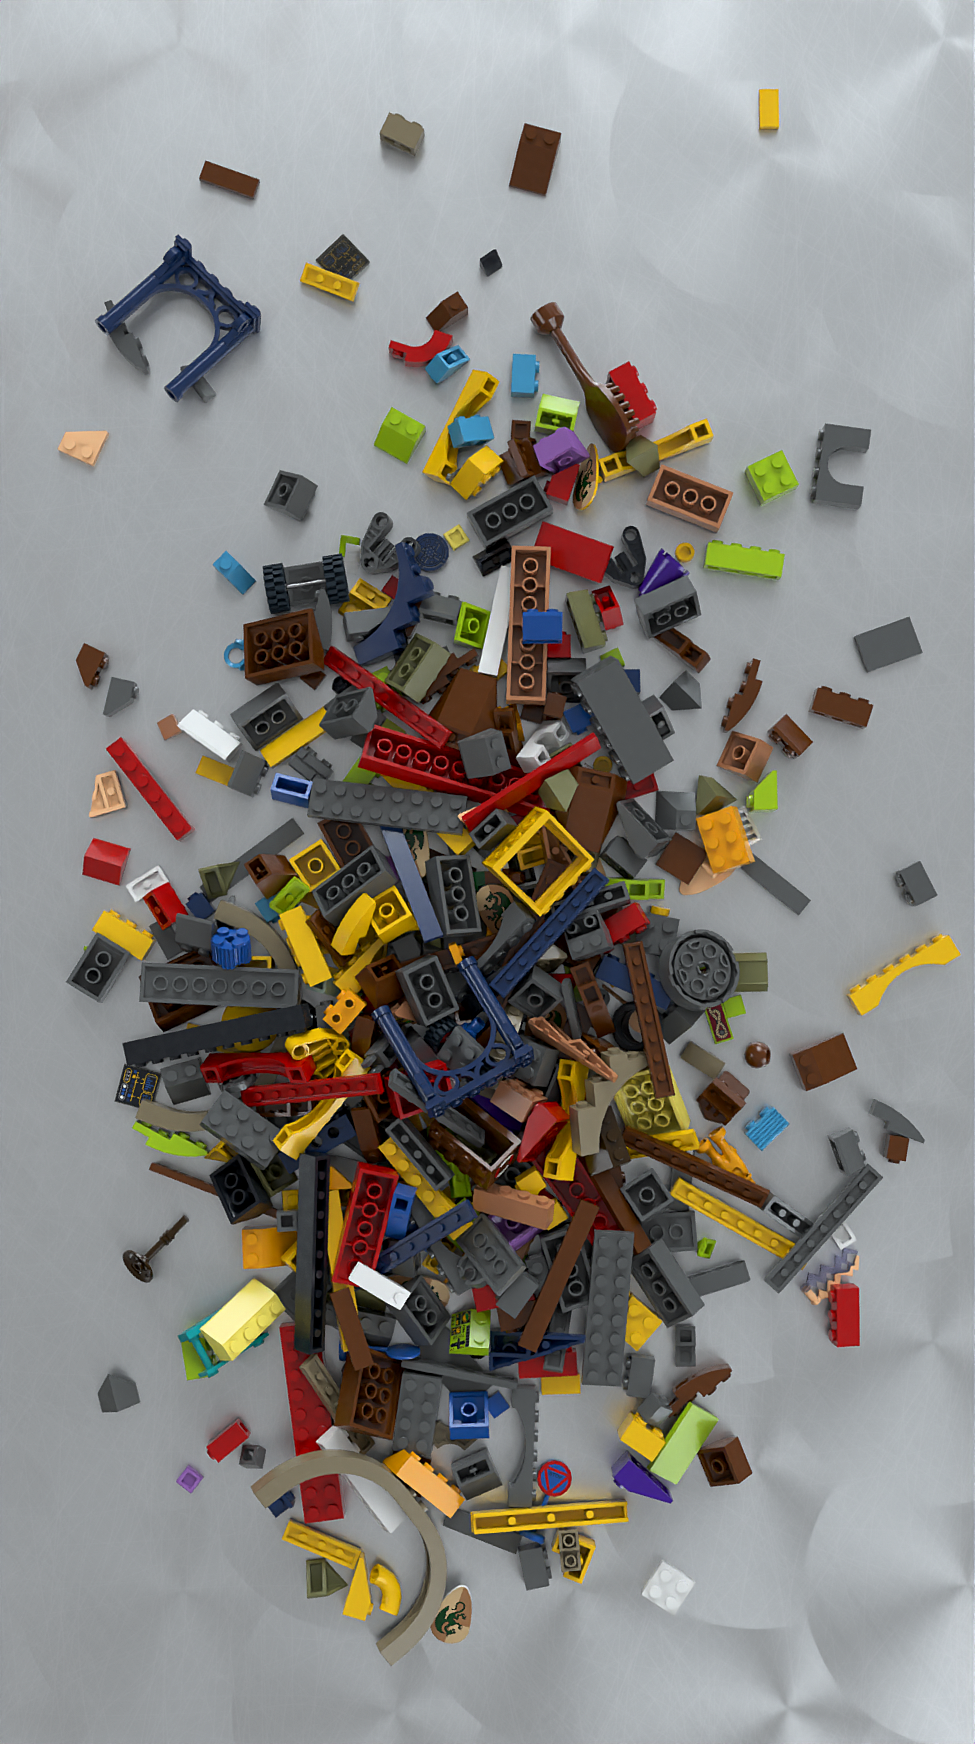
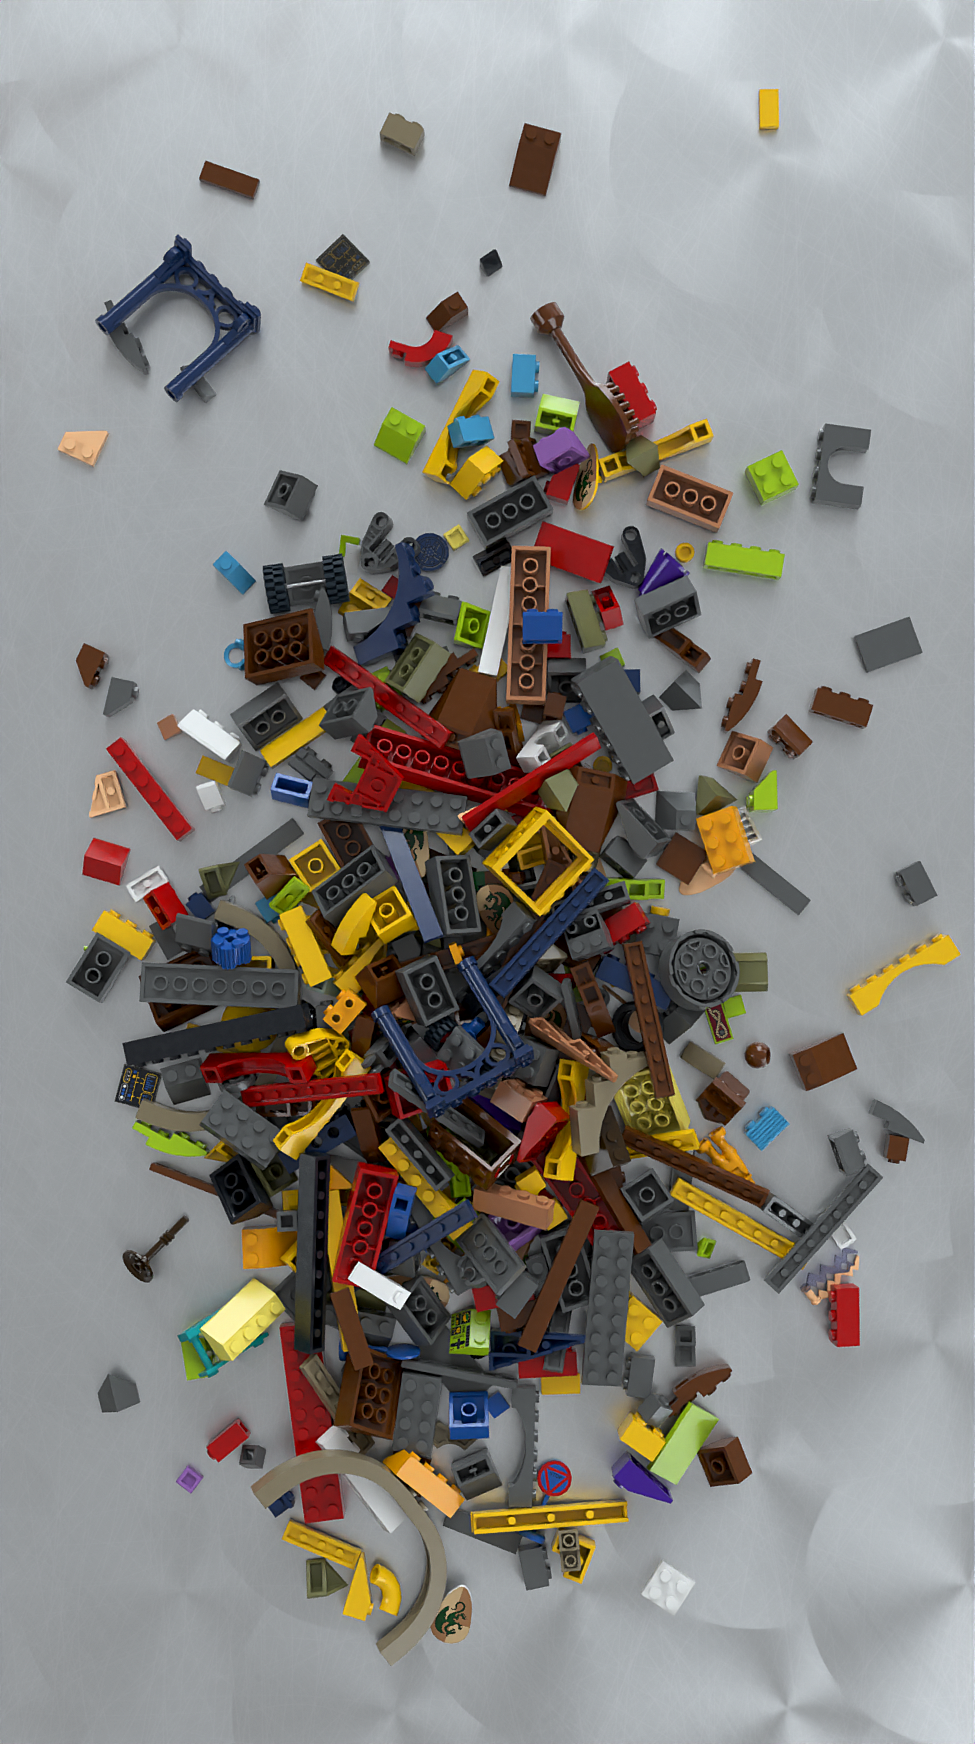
none -> white slope [196,780,226,813]
none -> red wing [327,734,404,812]

